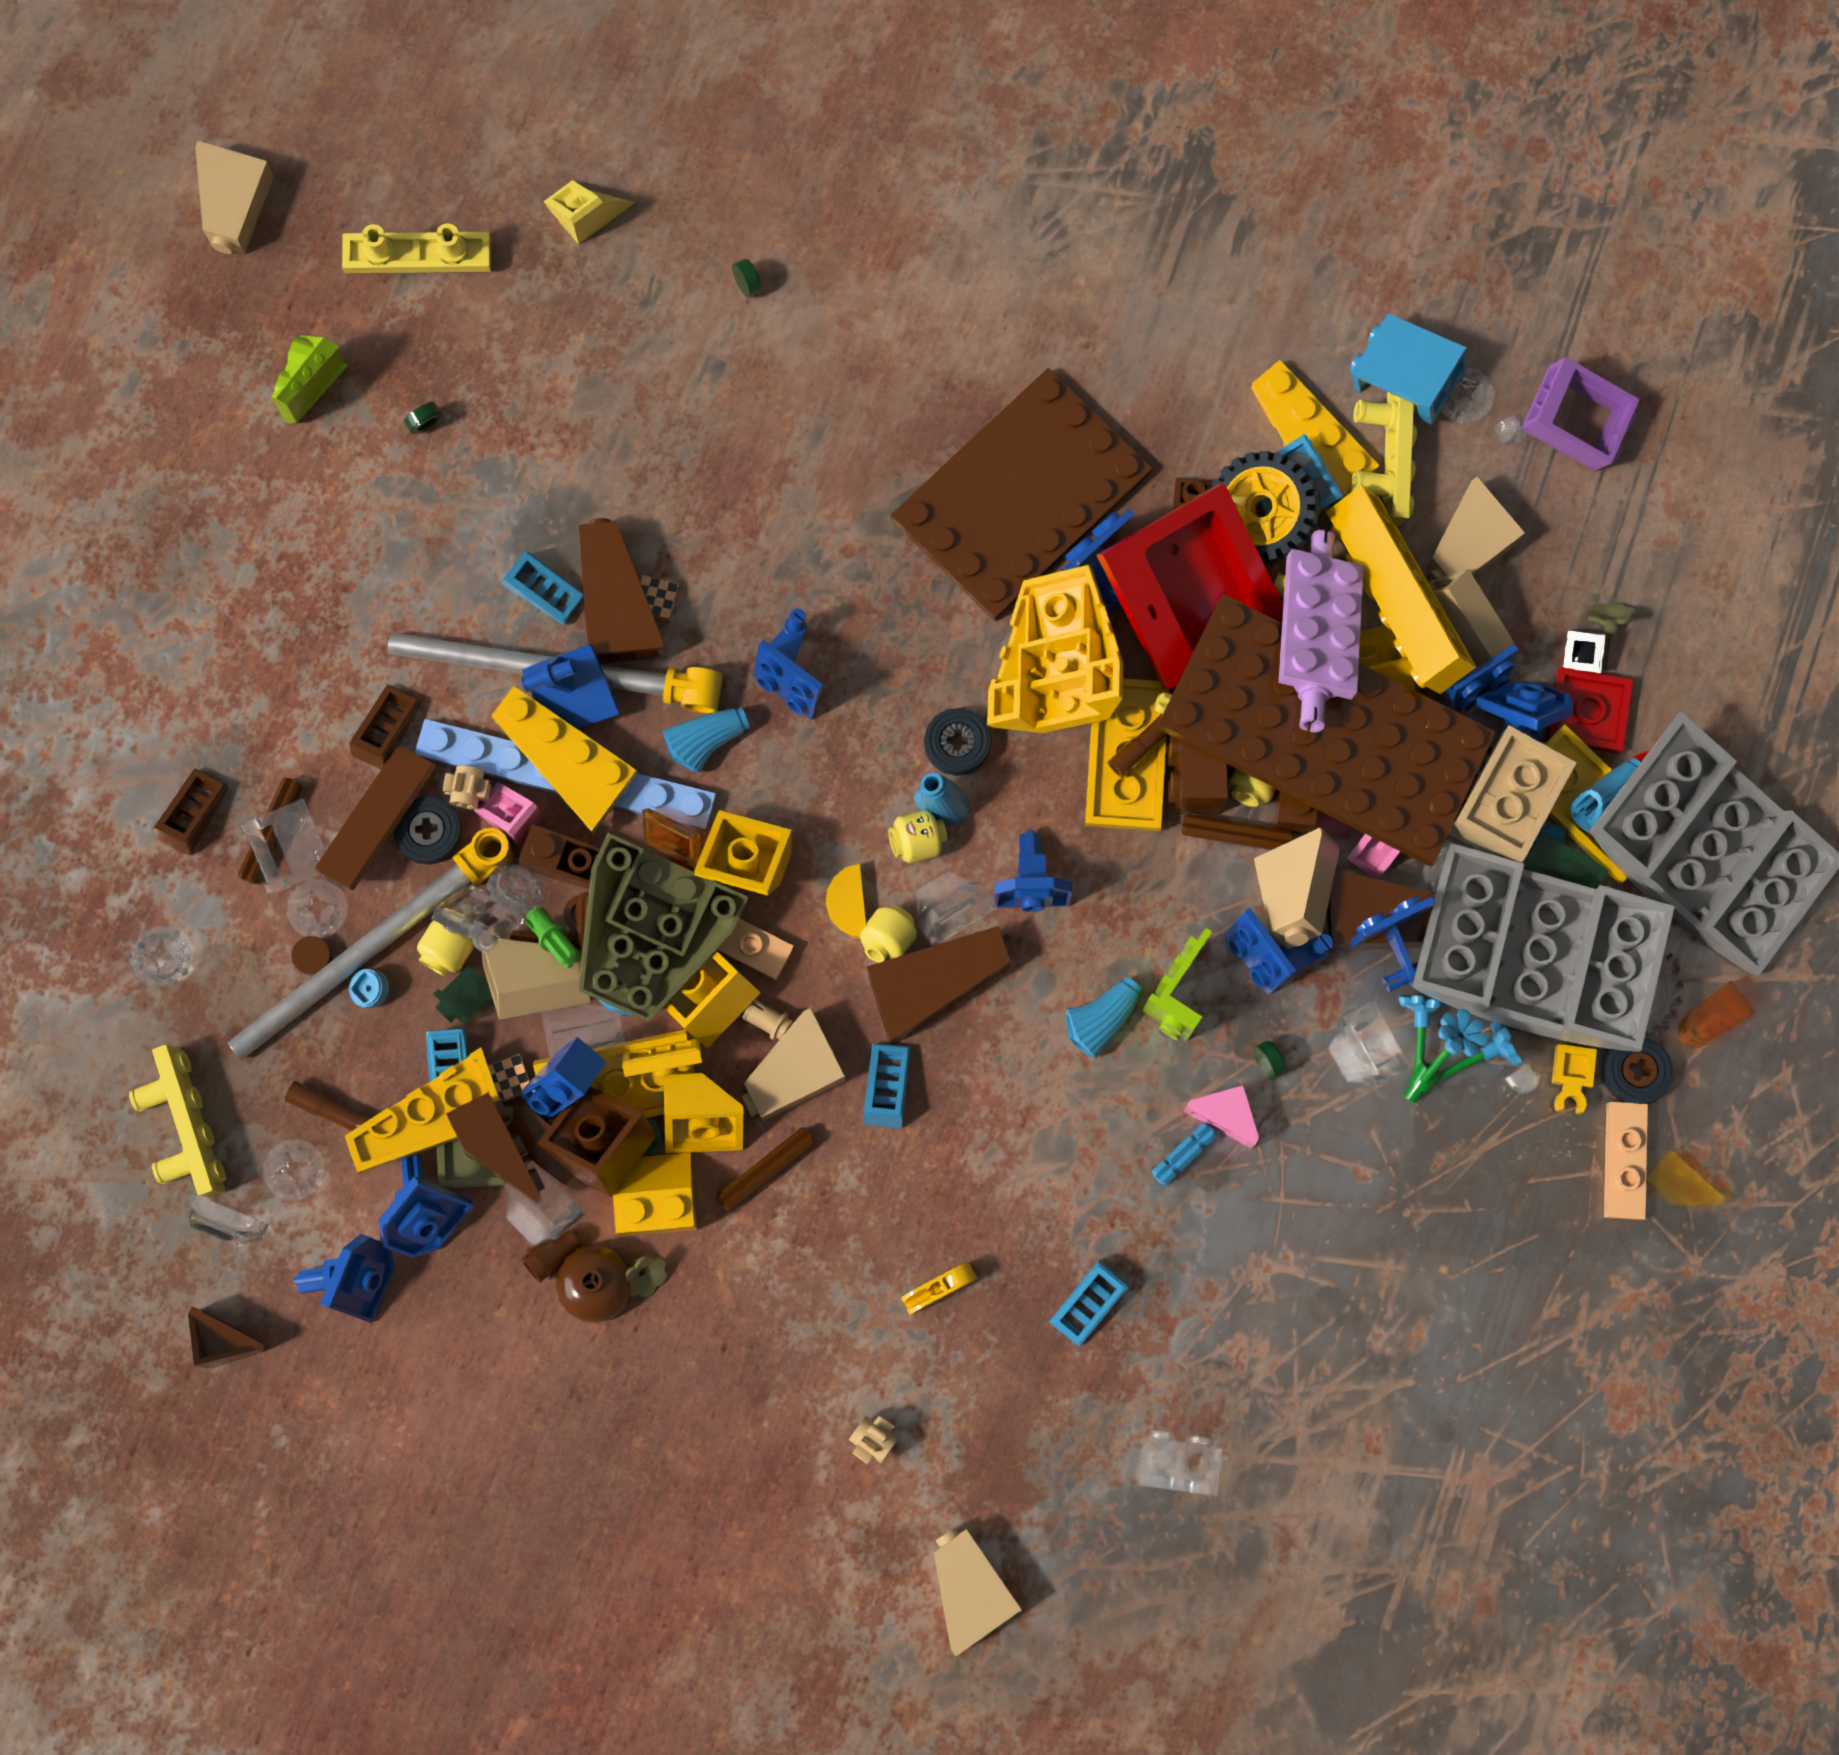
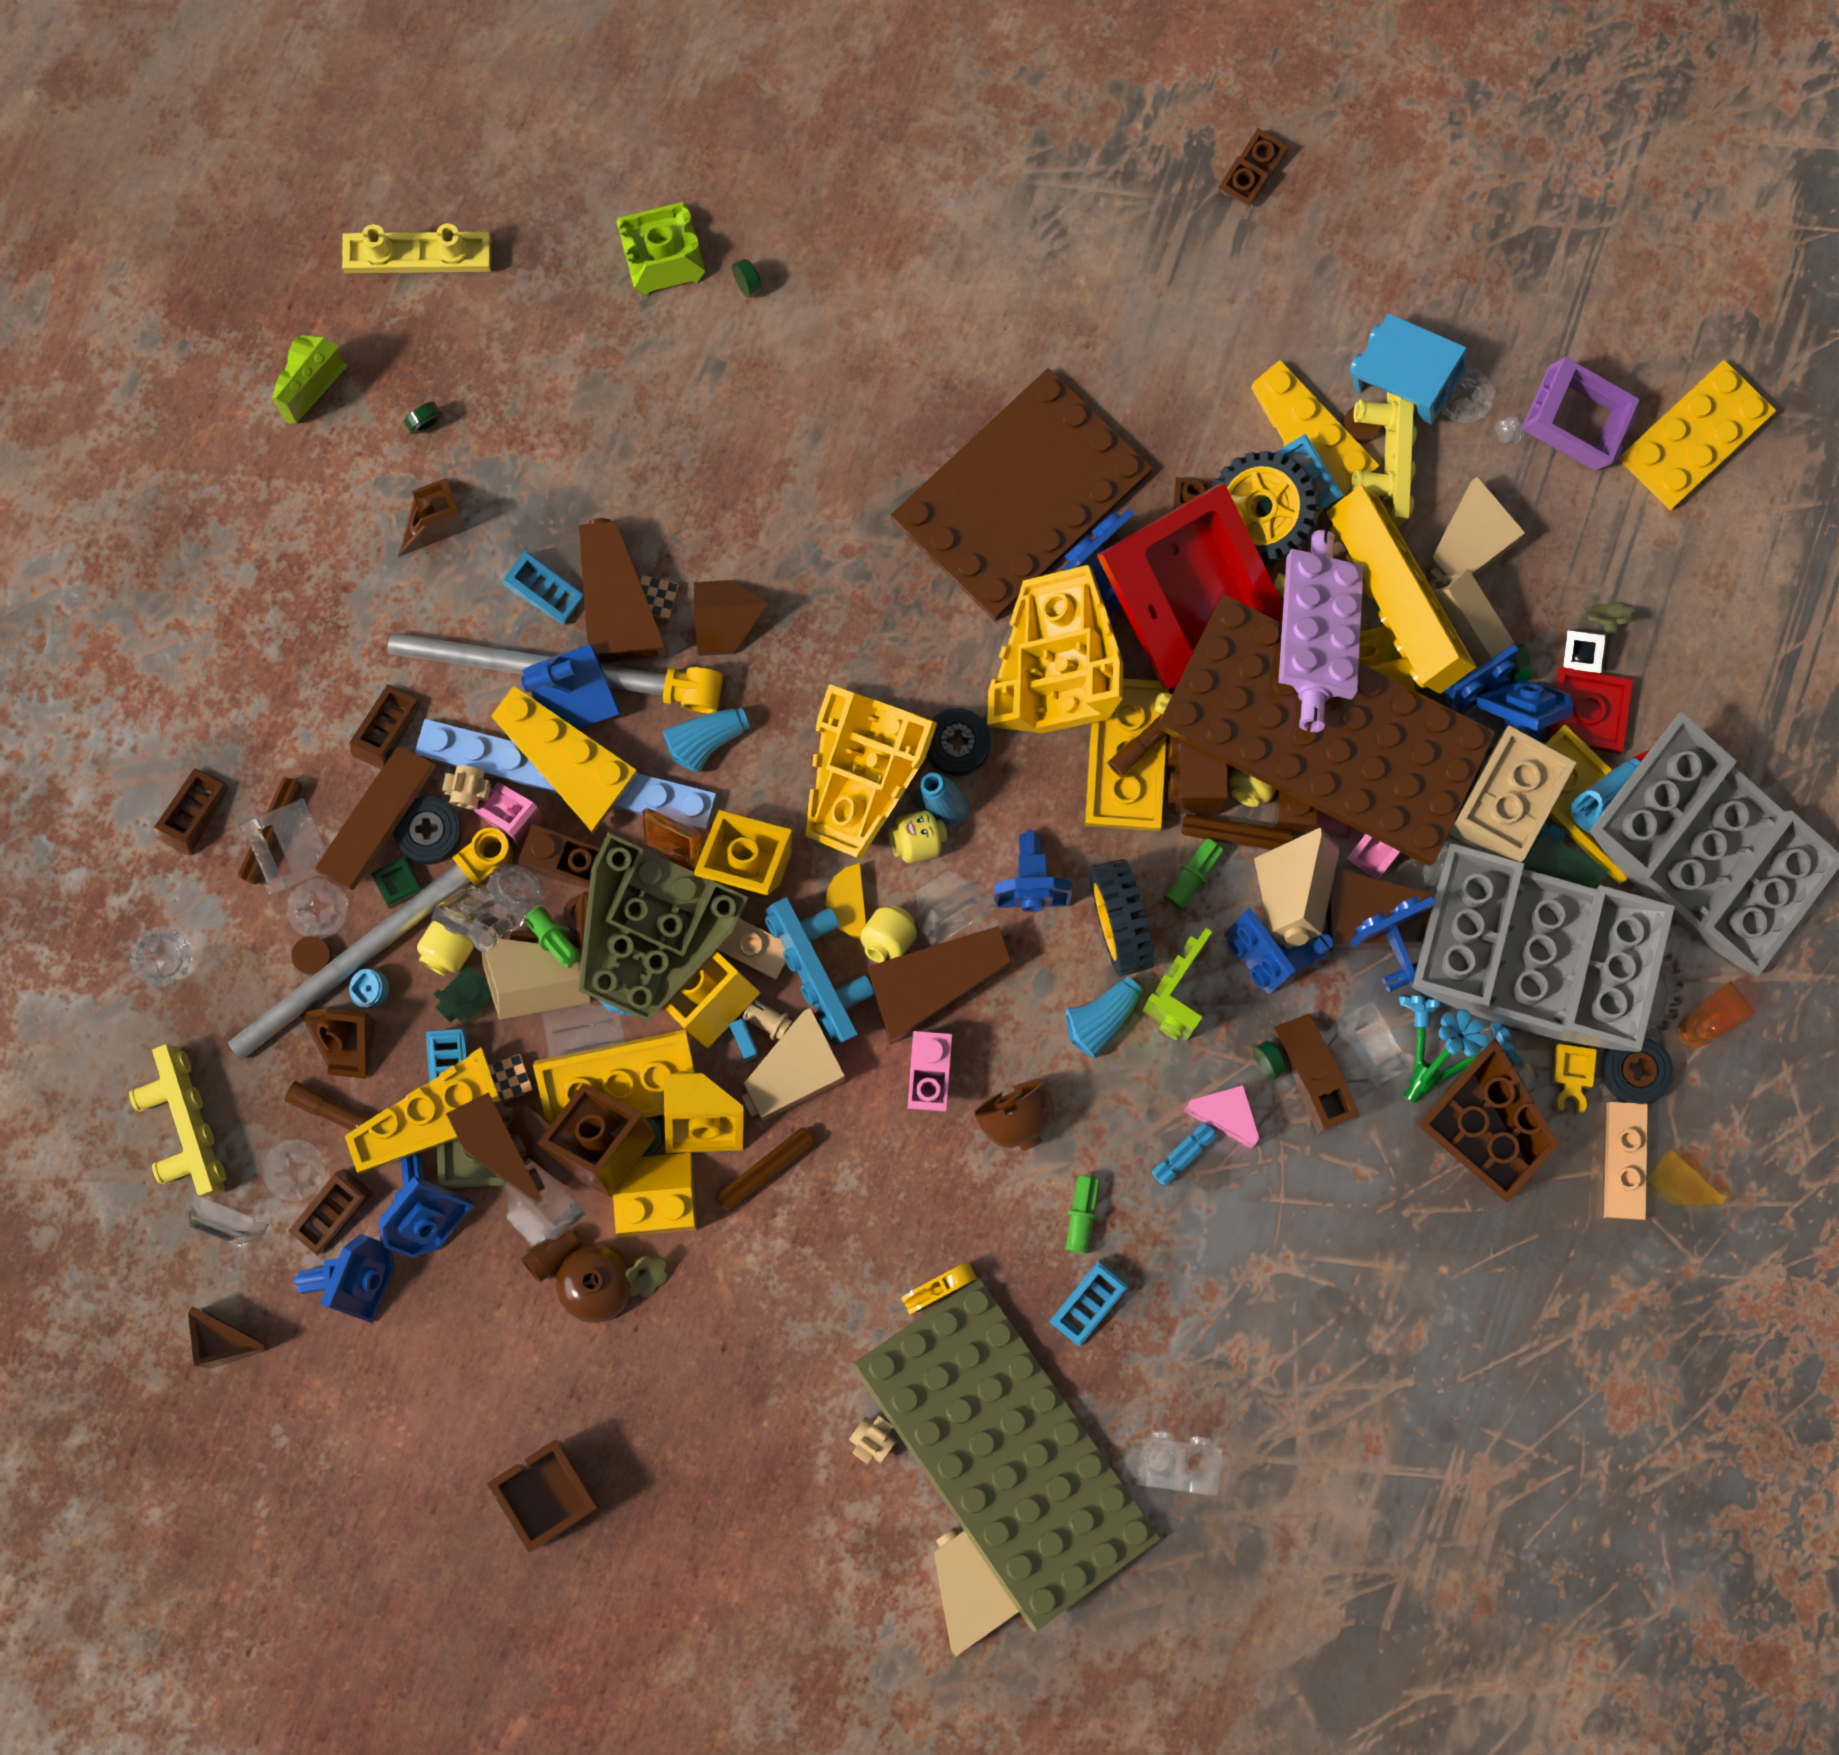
tan slope [195,141,274,254] -> none
blue slope [519,1037,607,1120] -> none
light yellow slope [544,180,636,245] -> none
yellow plate [622,1038,702,1077] -> none
blue plate [753,608,823,720] -> none
dark azure slope [863,1043,911,1129] -> none
none -> reddish brown slope [289,1169,373,1256]
none -> reddish brown slope [300,1008,375,1079]
none -> dark green tile [371,857,423,909]
none -> reddish brown slope [398,478,467,557]
none -> reddish brown piece [487,1440,601,1552]
none -> lime slope [616,201,705,296]
none -> reddish brown slope [694,580,769,656]
none -> dark azure tile [729,1019,759,1064]
none -> dark azure plate [765,897,874,1046]
none -> yellow wedge [805,684,937,859]
none -> olive plate [851,1277,1160,1632]
none -> bright pink slope [907,1031,952,1112]
none -> reddish brown cylinder [975,1079,1053,1151]
none -> bright green axle [1064,1175,1100,1254]
none -> black wheel [1089,858,1155,976]
none -> bright green axle [1164,839,1224,911]
none -> reddish brown slope [1219,128,1289,207]
none -> reddish brown slope [1273,1014,1360,1135]
none -> reddish brown tile [1343,406,1381,444]
none -> reddish brown wedge [1417,1037,1560,1203]
none -> dark green tile [1510,644,1532,683]
none -> yellow plate [1618,360,1777,511]

